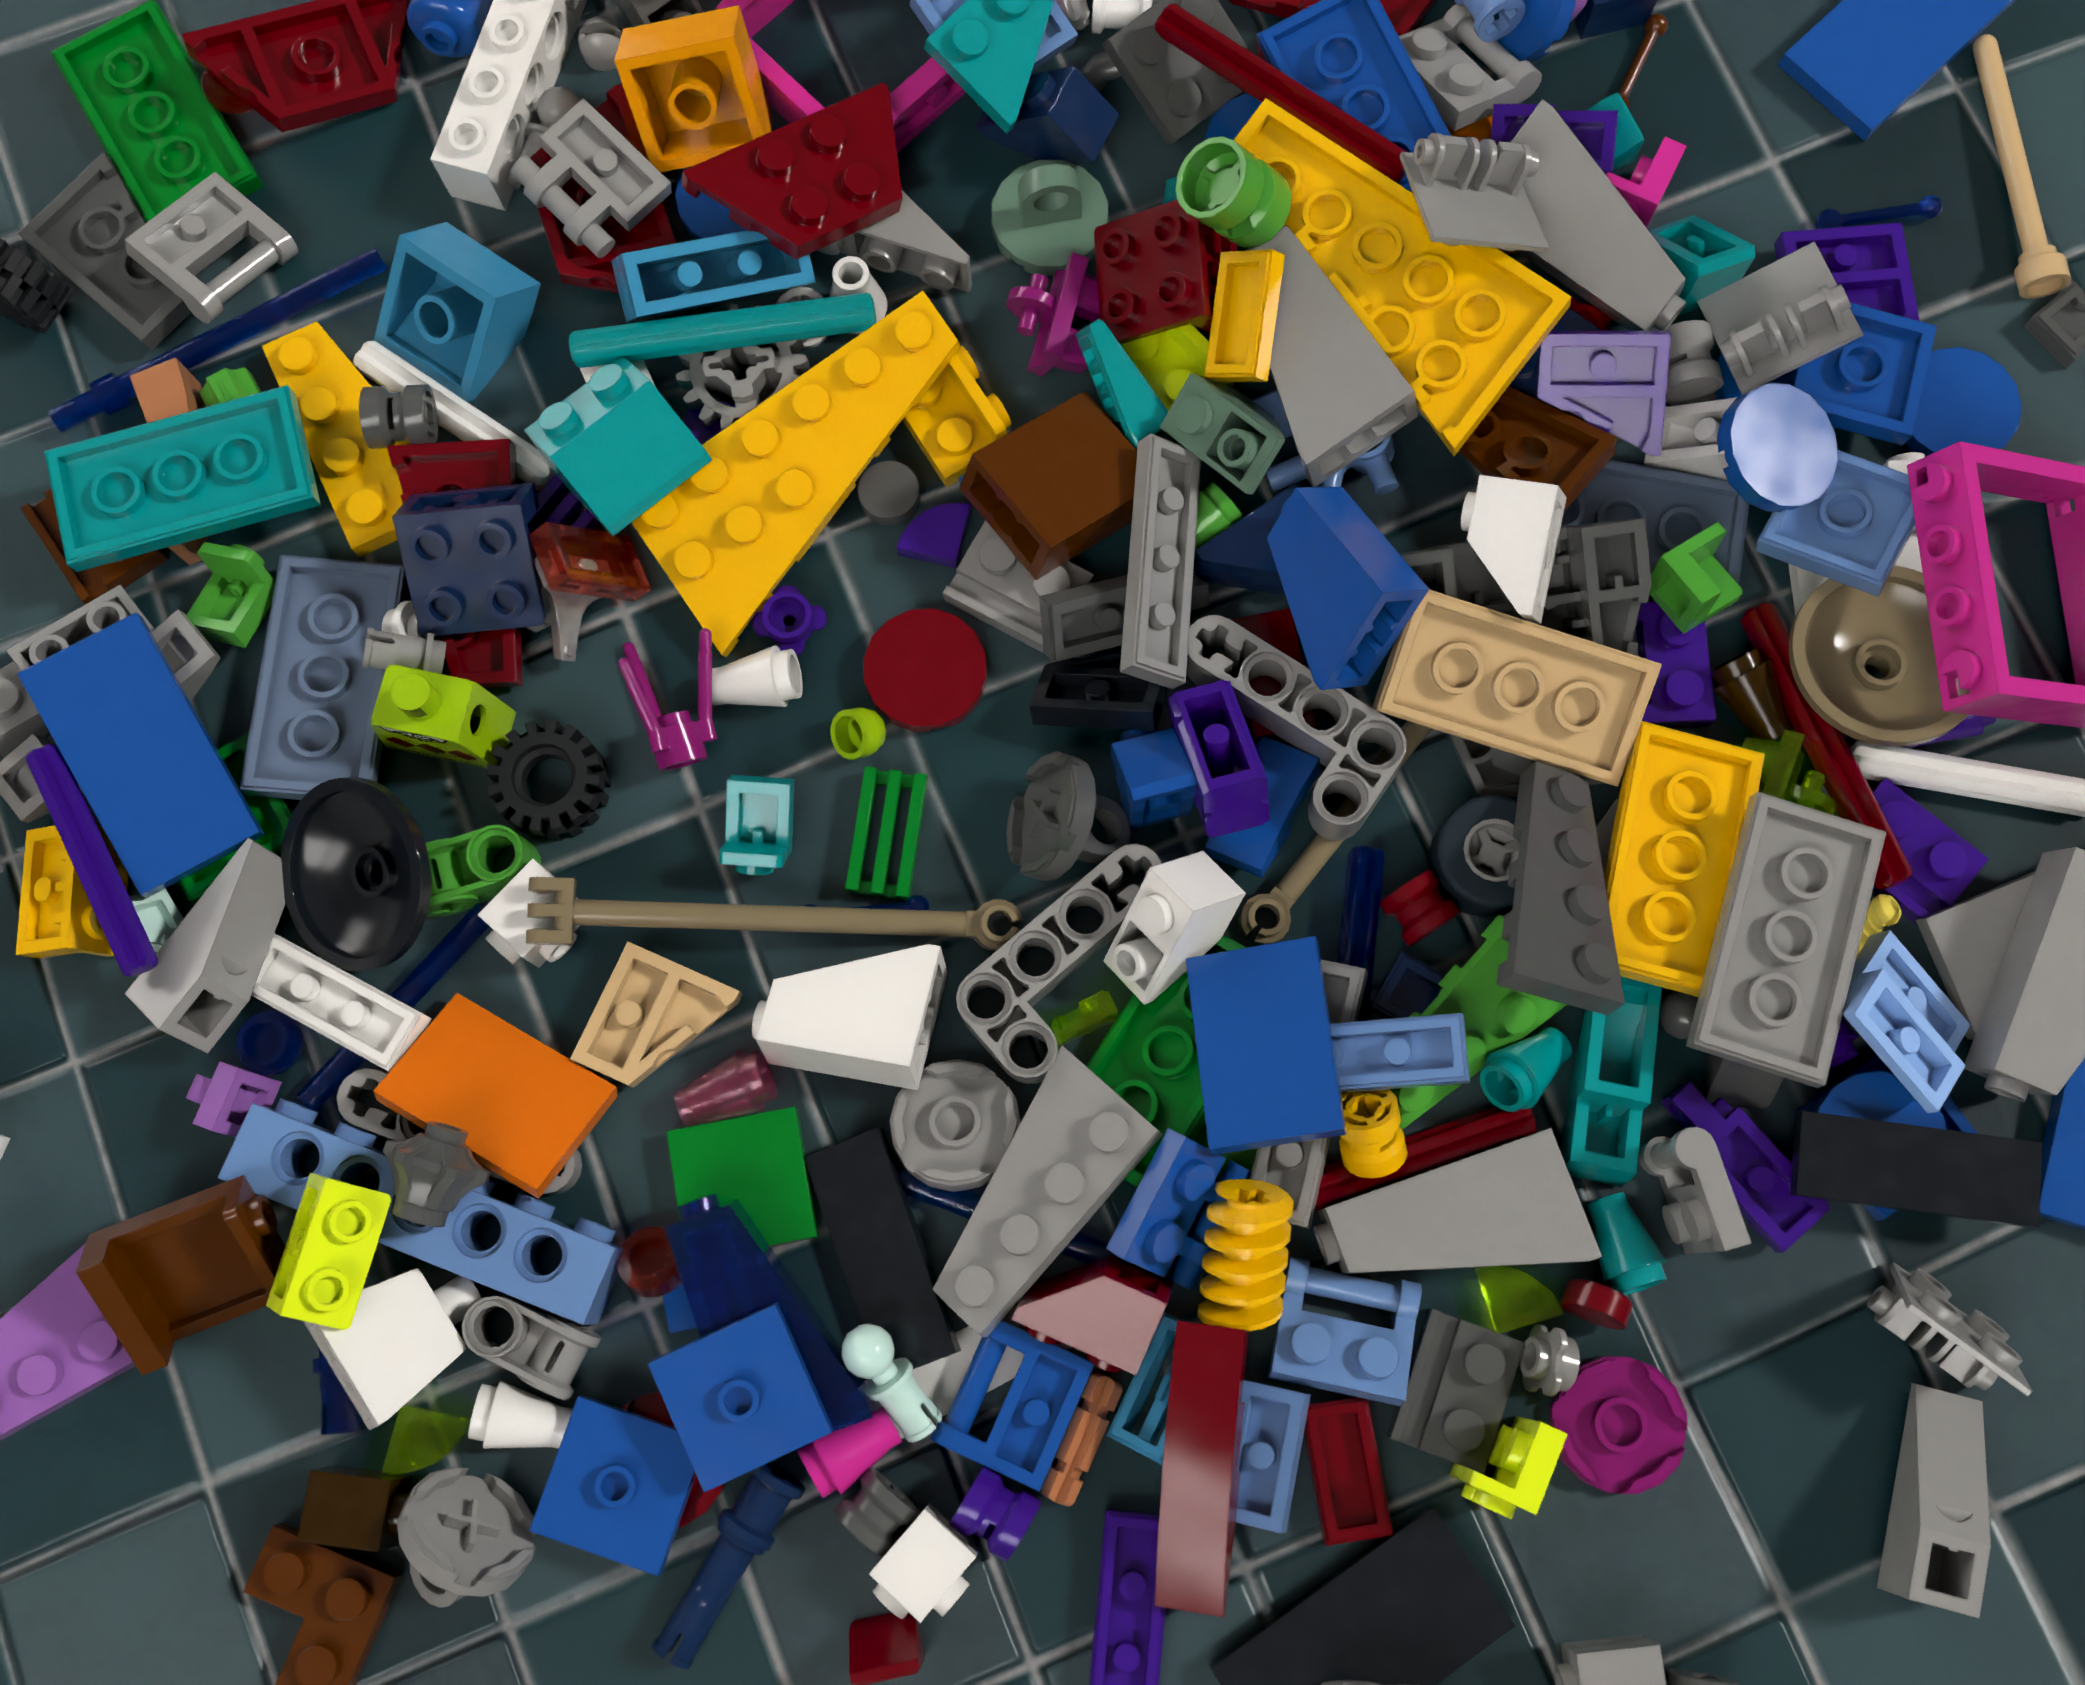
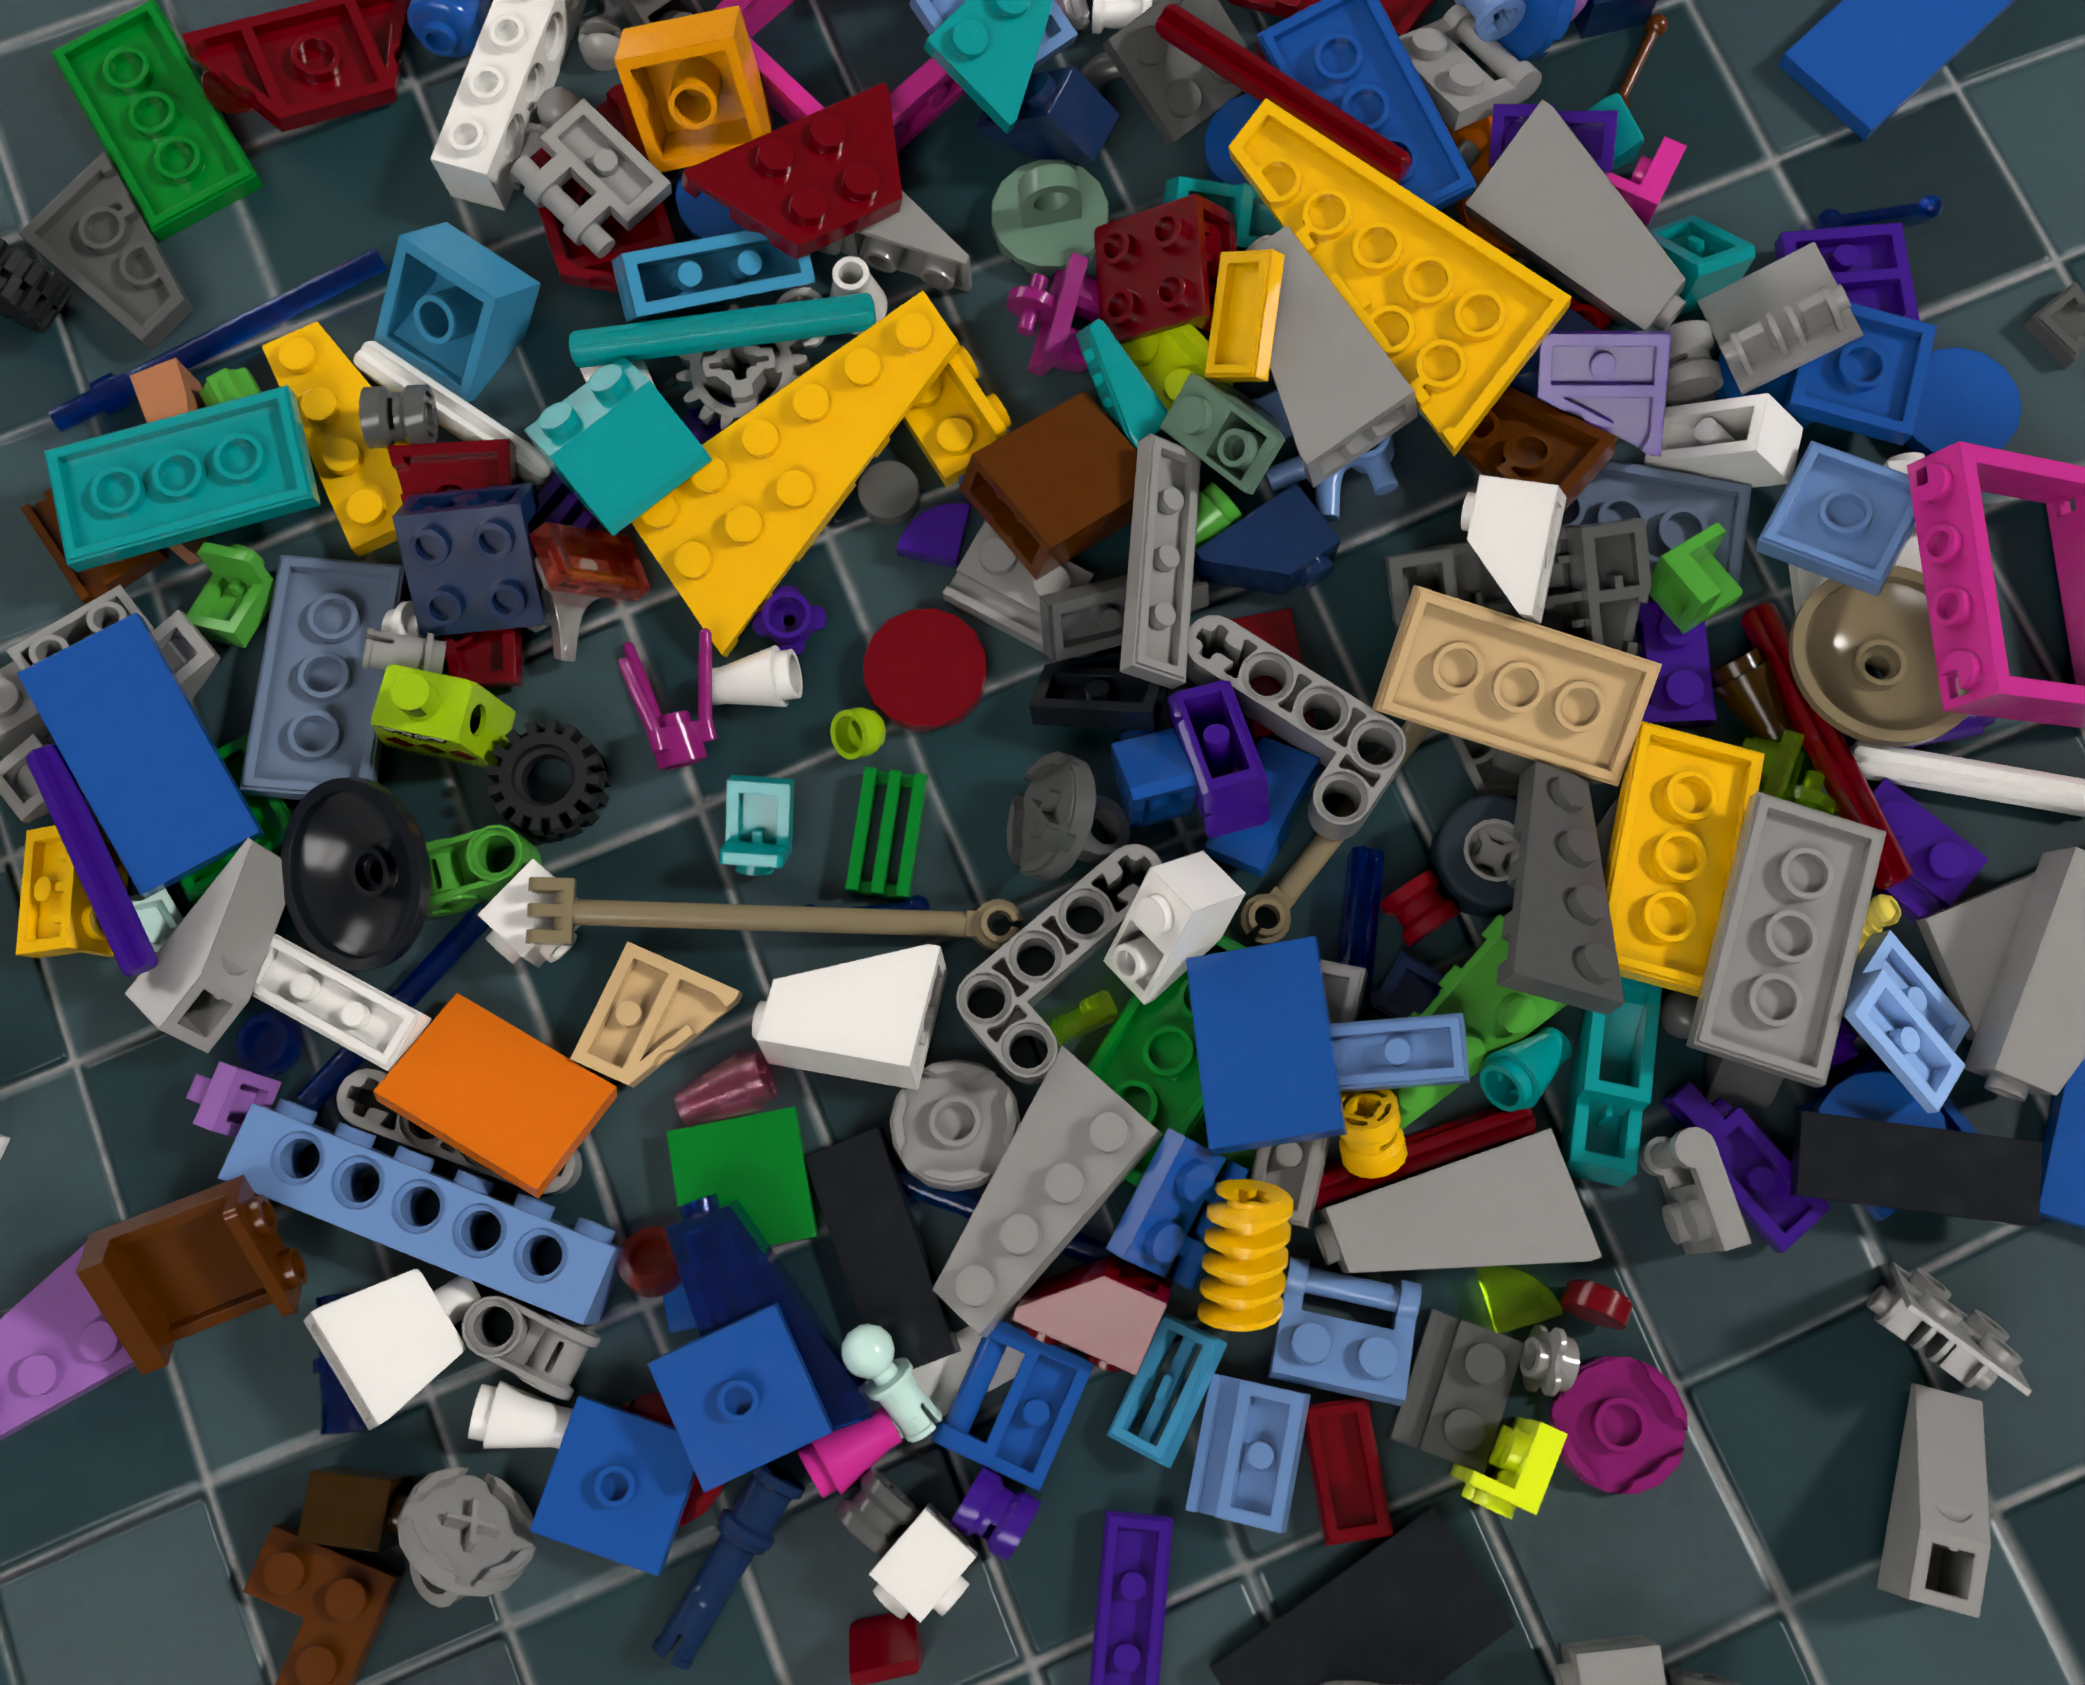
light grey plate [124,172,298,324] -> none
neon yellow bracket [266,1173,391,1330] -> none
clear neon green tile [382,1403,471,1474] -> none
dark grey rock [383,1121,491,1227] -> none
nougat axle [1041,1372,1123,1507] -> none
dark red slope [1155,1321,1249,1617] -> none
bright green wheel [1175,136,1292,248] -> none
blue slope [1267,487,1429,690] -> none
light grey hinge [1399,133,1549,253] -> none
teal cone [1587,1192,1667,1296] -> none
tile [1717,383,1838,512] -> none
tan piece [1972,34,2071,299] -> none

